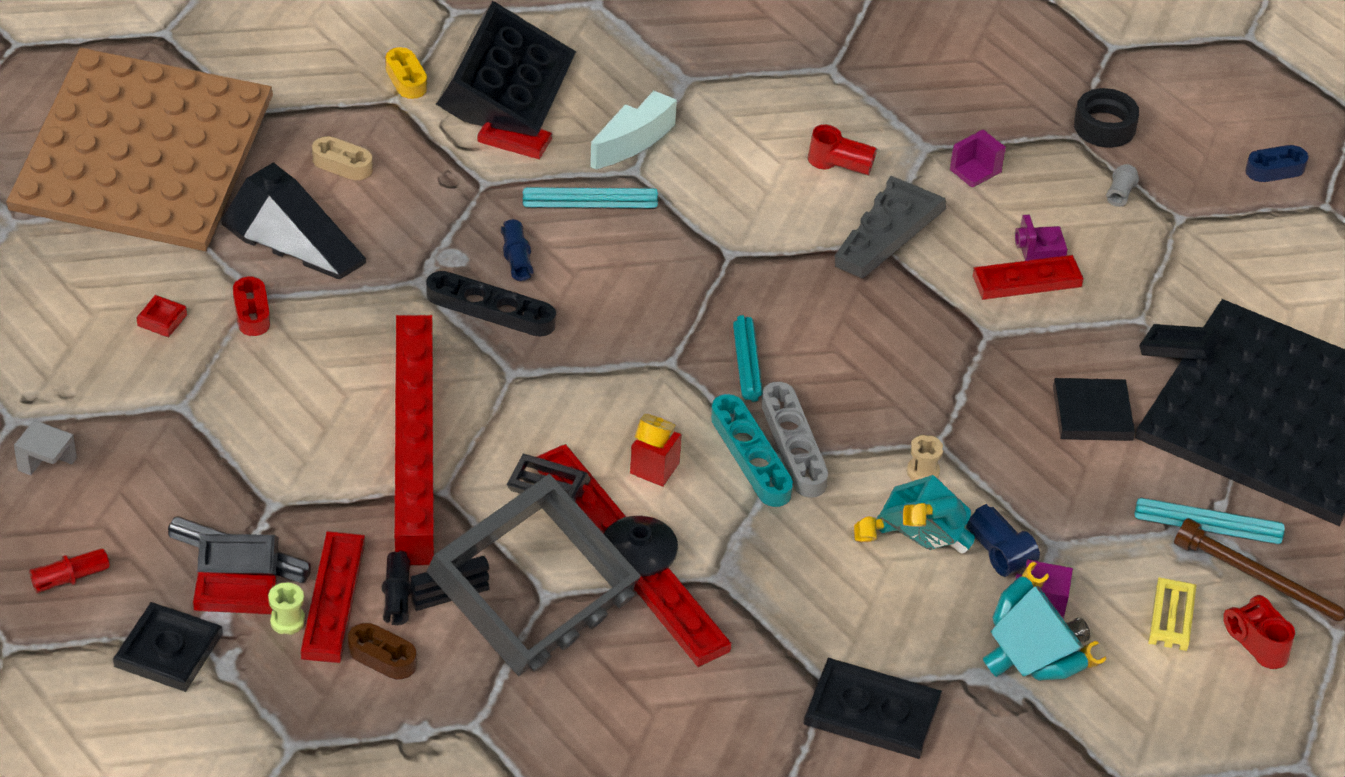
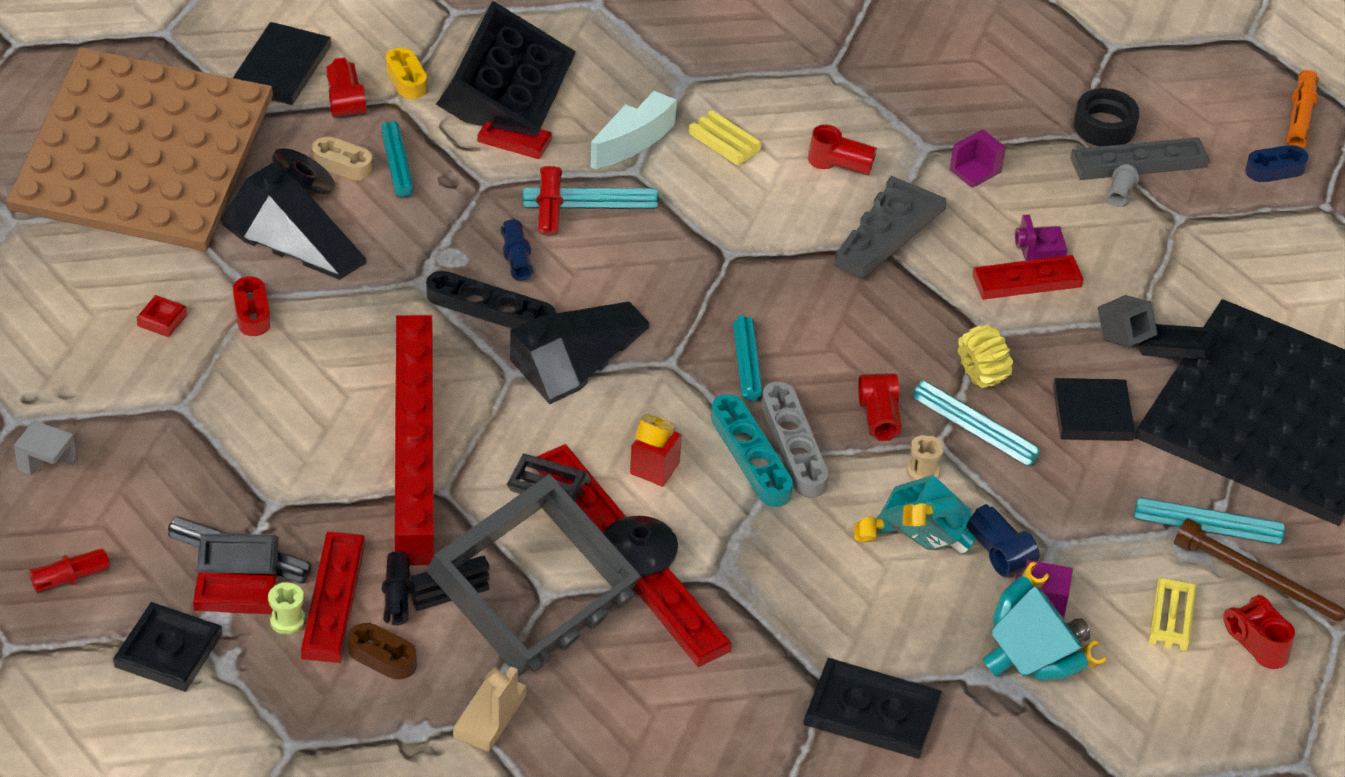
none -> black tile [233,22,331,105]
none -> black dish [272,148,335,194]
none -> red piece [326,57,366,117]
none -> teal axle [381,120,413,198]
none -> tan piece [453,667,527,752]
none -> black wedge [510,301,649,404]
none -> red axle [536,166,563,236]
none -> light yellow tile [689,110,761,166]
none -> red piece [858,373,902,441]
none -> axle [913,380,1040,466]
none -> light yellow gear [957,324,1013,388]
none -> dark grey tile [1071,137,1209,180]
none -> dark grey brick [1097,295,1158,347]
none -> orange pin [1286,70,1319,148]

